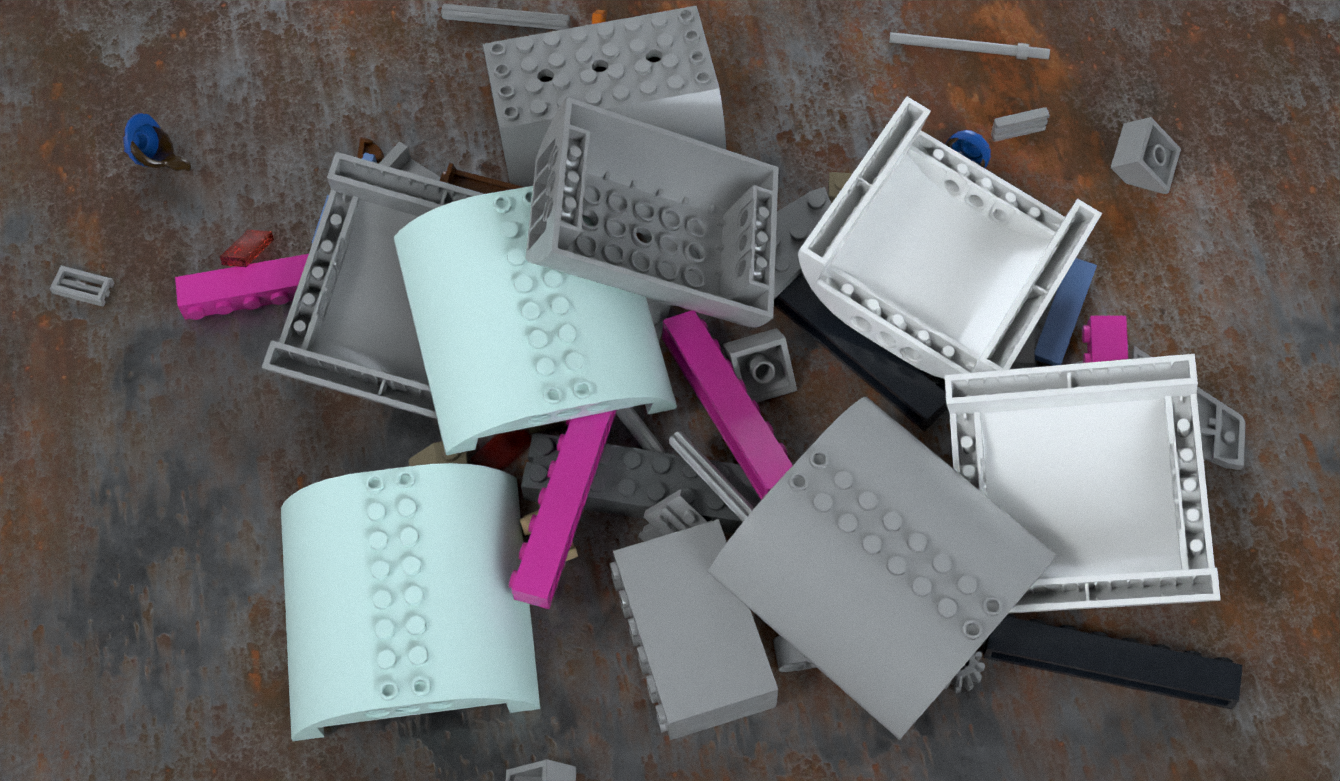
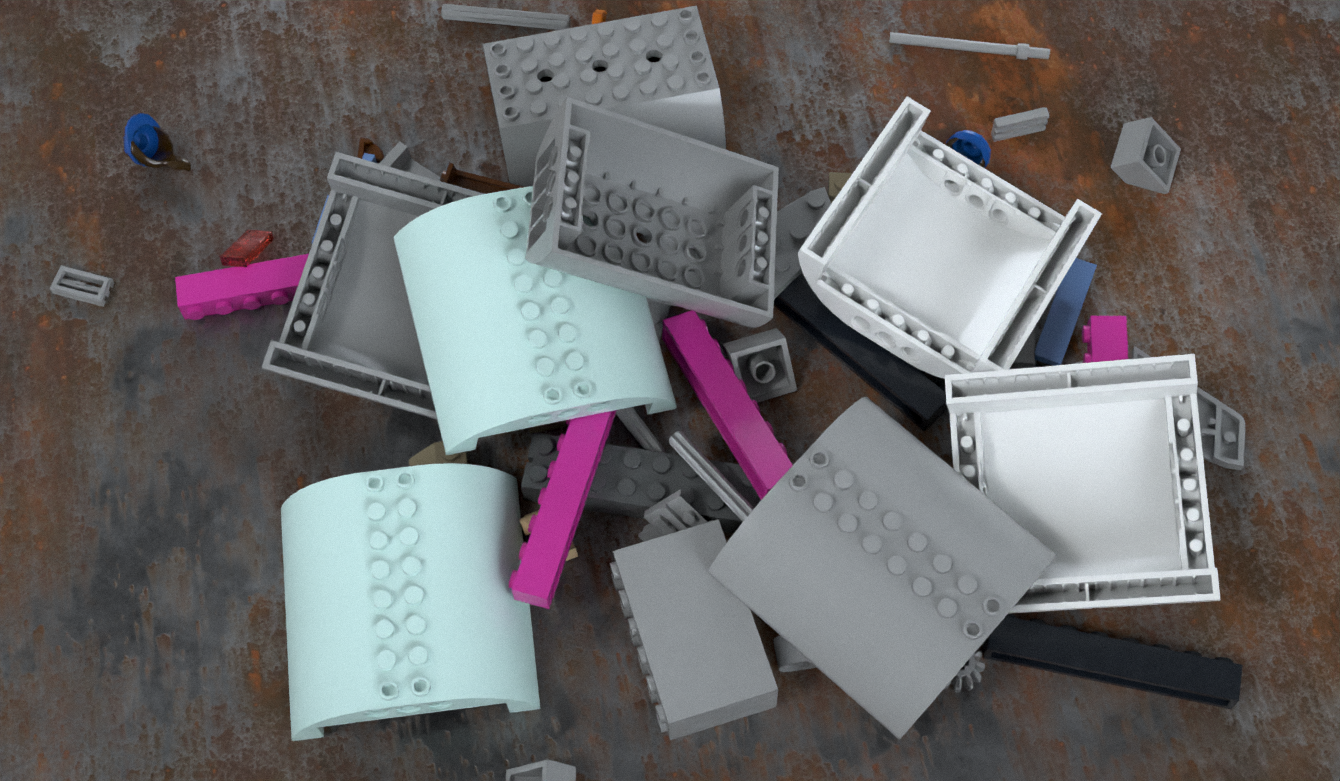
clear red tile [471,429,532,471] -> none

